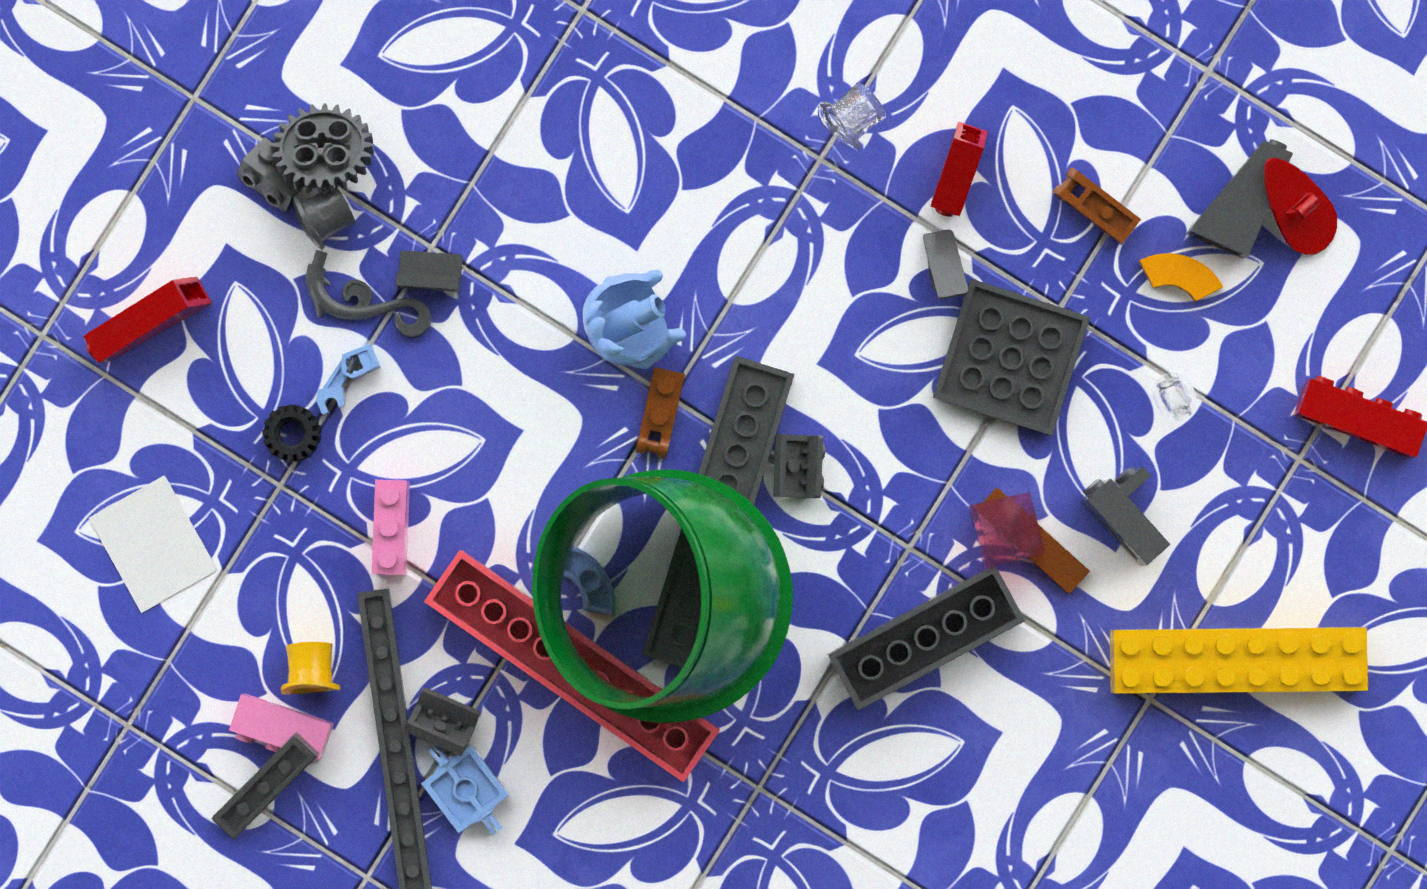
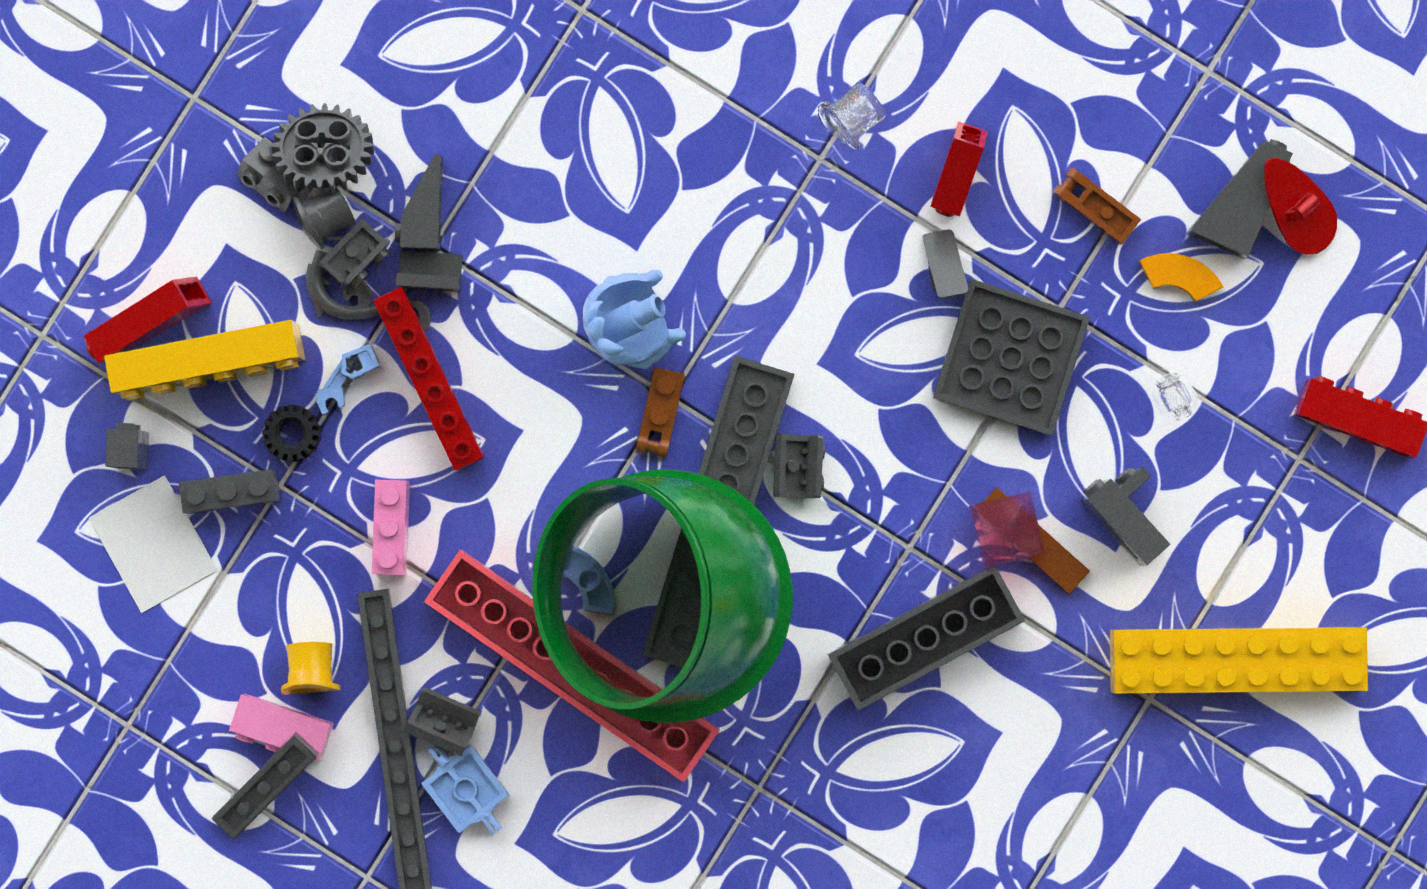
none -> yellow brick [104,320,306,401]
none -> dark grey brick [105,423,149,470]
none -> dark grey arch [179,469,281,514]
none -> dark grey bracket [318,219,391,290]
none -> red brick [373,287,485,471]
none -> dark grey slope [395,154,443,251]

